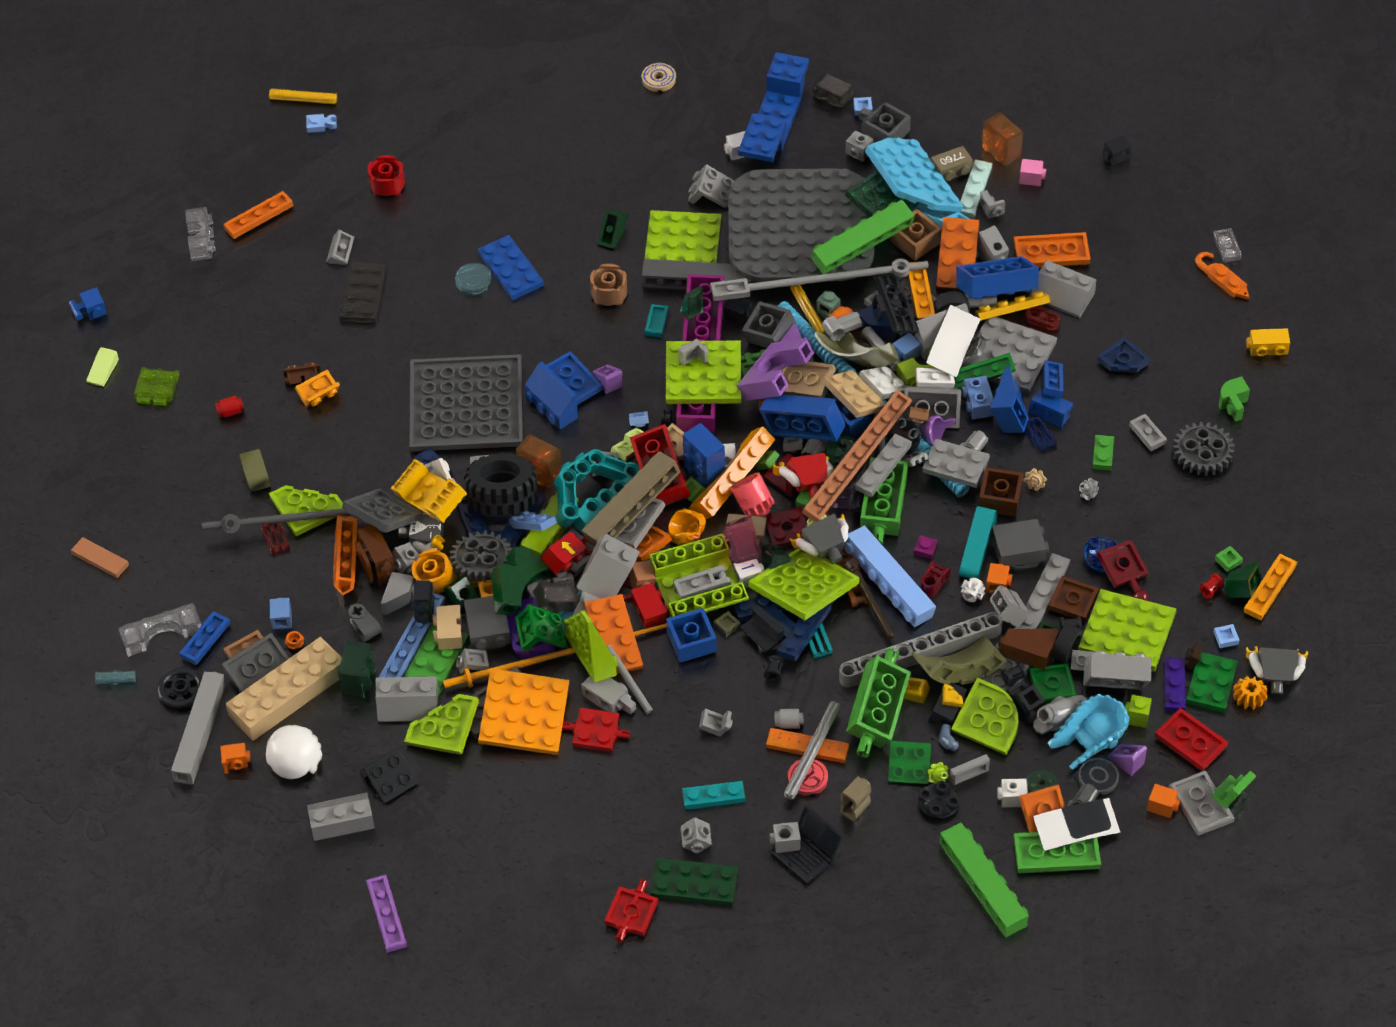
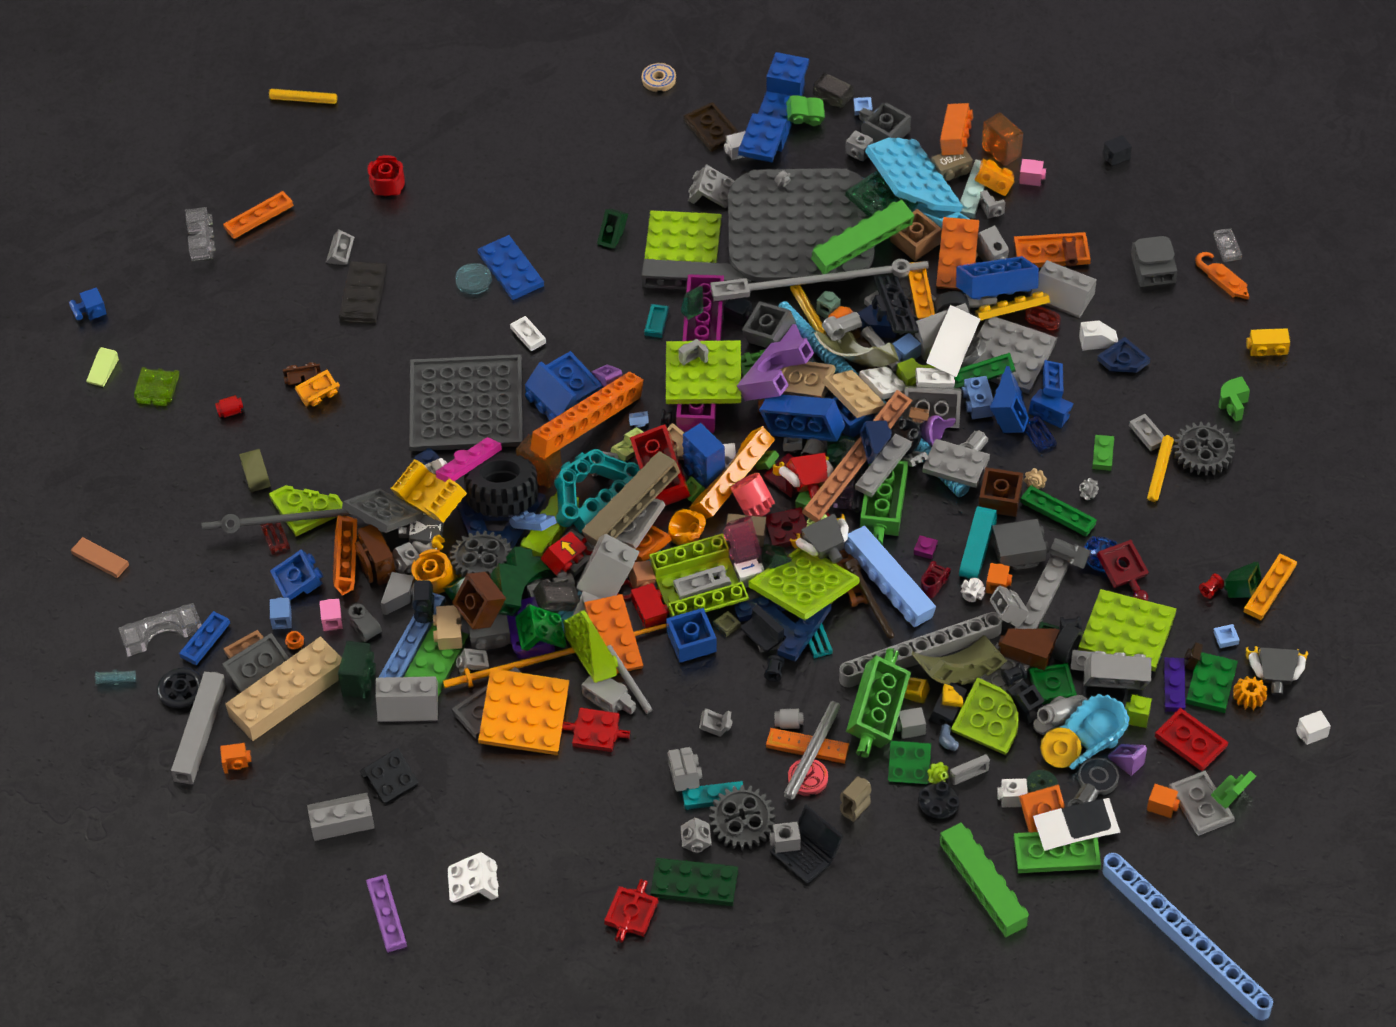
white piece [266,725,322,779] -> none
light blue plate [306,114,337,133] -> none
lime plate [404,694,479,755] -> none
medium nougat brick [590,264,627,306] -> none
reddish brown plate [1048,576,1099,622] -> none
bright green plate [1215,546,1243,572] -> none
none -> blue plate [270,549,323,600]
none -> bright pink brick [320,599,343,631]
none -> dark pink hinge [436,437,502,482]
none -> white bracket [448,852,498,903]
none -> reddish brown brick [452,572,506,629]
none -> white plate [510,316,546,351]
none -> orange brick [530,371,644,459]
none -> light grey brick [667,747,702,791]
none -> dark brown tile [683,102,739,152]
none -> dark grey gear [709,785,776,851]
none -> light grey plate [774,170,791,187]
none -> bright green brick [786,95,825,126]
none -> dark blue slope [860,421,892,464]
none -> light grey brick [895,707,926,739]
none -> orange brick [940,103,973,155]
none -> light orange bracket [975,159,1014,196]
none -> green plate [1020,485,1097,536]
none -> yellow tile [1040,727,1082,768]
none -> dark grey piece [1049,538,1091,569]
none -> copper bar [1062,236,1078,266]
none -> white slope [1079,321,1118,351]
none -> light blue beam [1102,853,1273,1020]
none -> dark grey brick [1131,236,1177,287]
none -> yellow axle [1147,435,1174,502]
none -> white brick [1296,710,1331,745]

